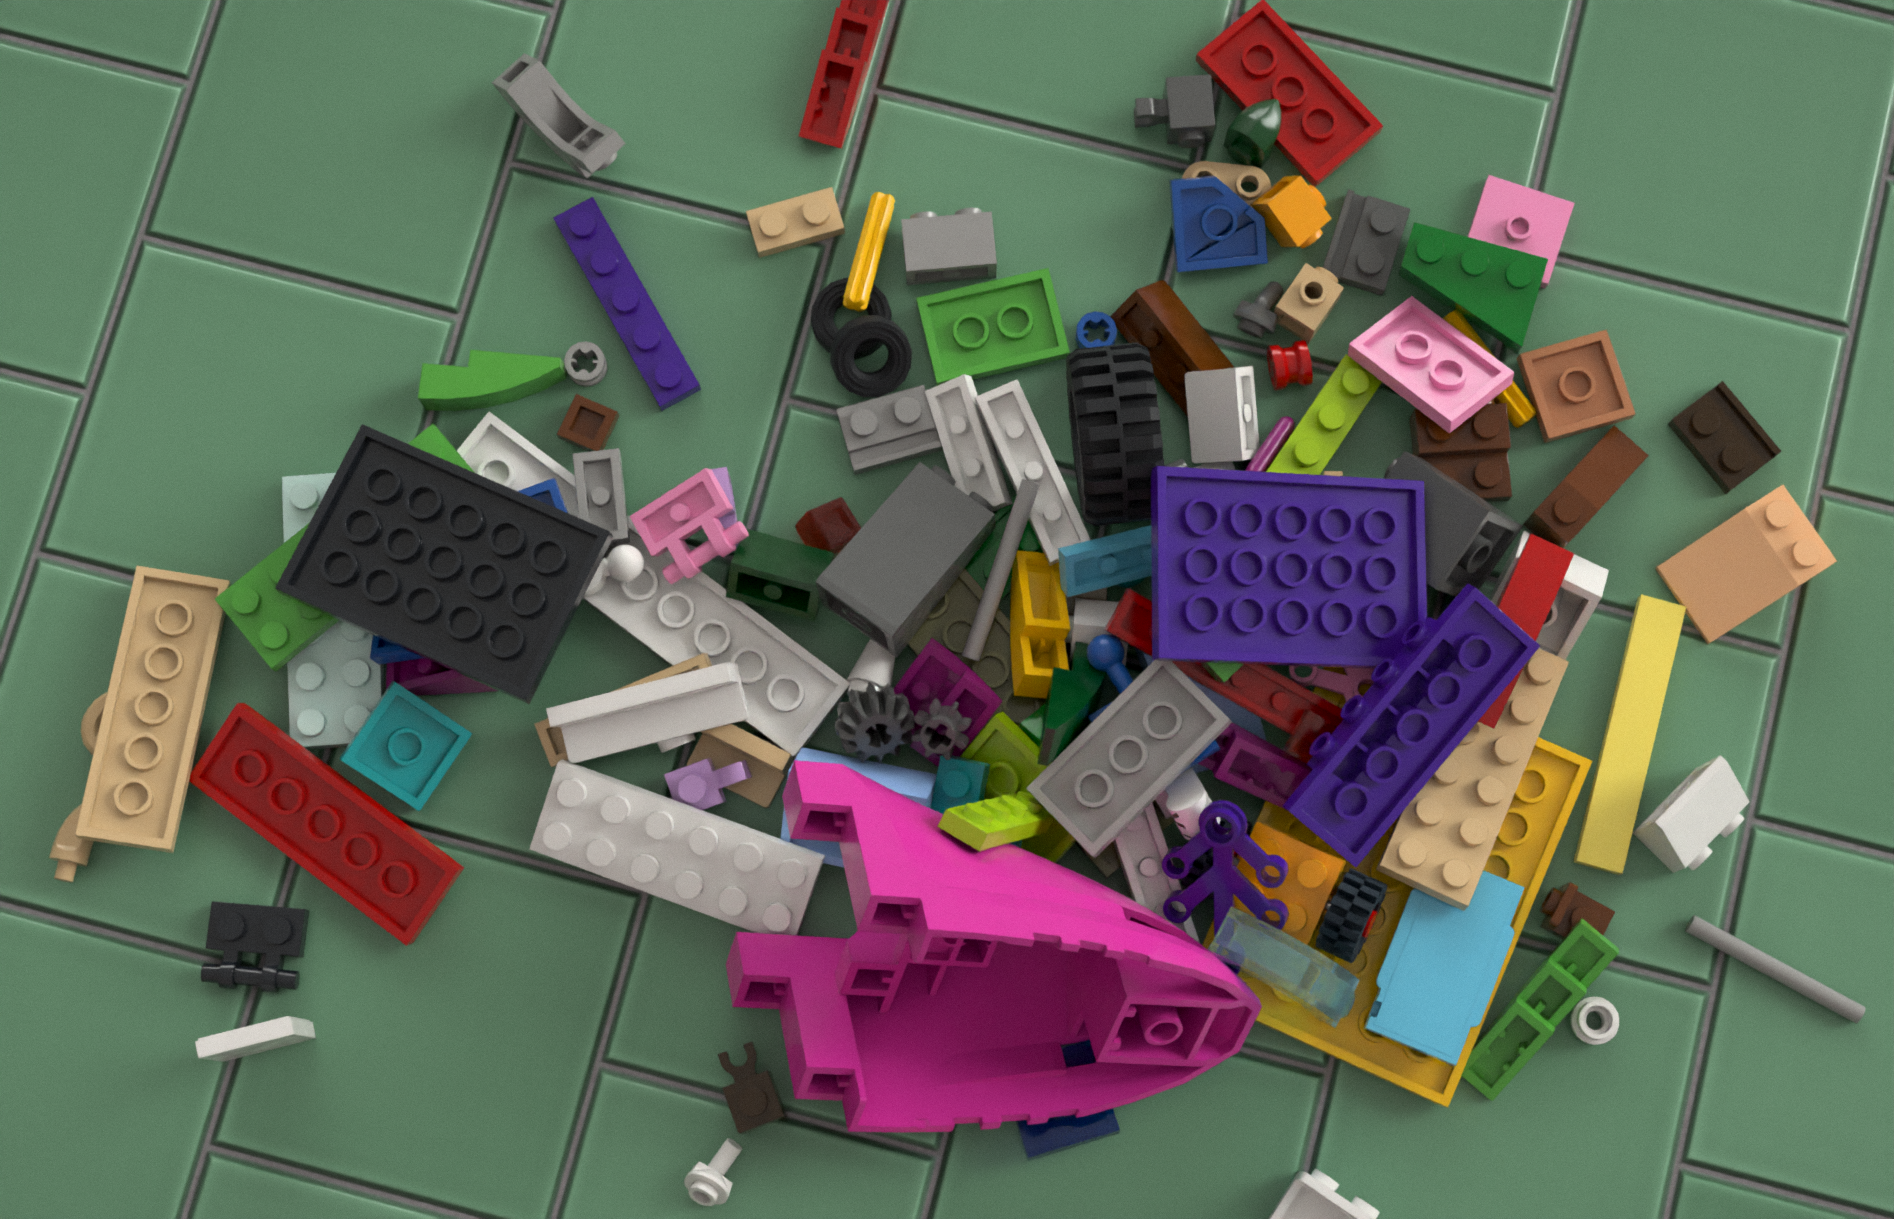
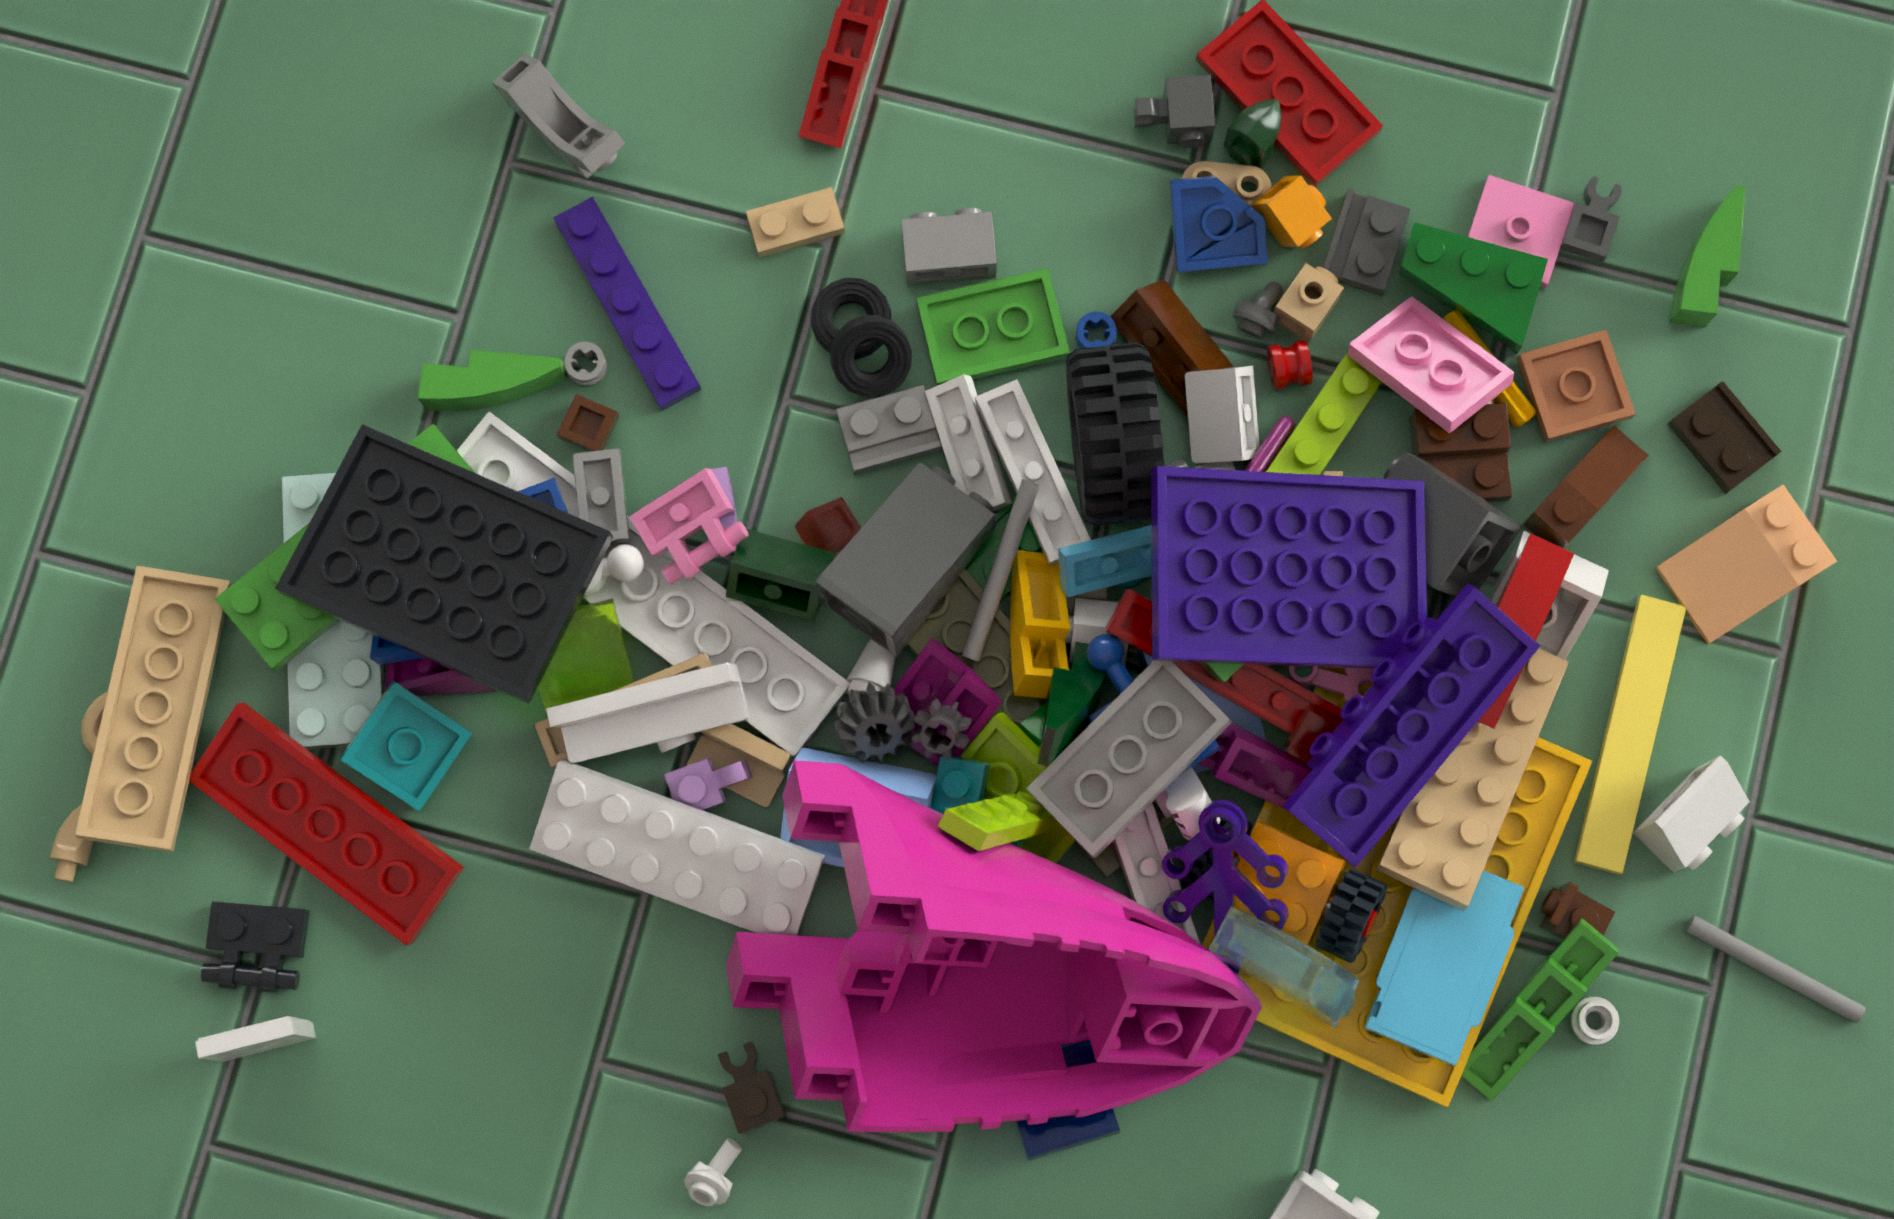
yellow axle [843,192,895,312] -> none
none -> clear neon green plate [538,598,635,712]
none -> dark grey plate [1560,176,1621,263]
none -> bright green slope [1669,185,1746,327]

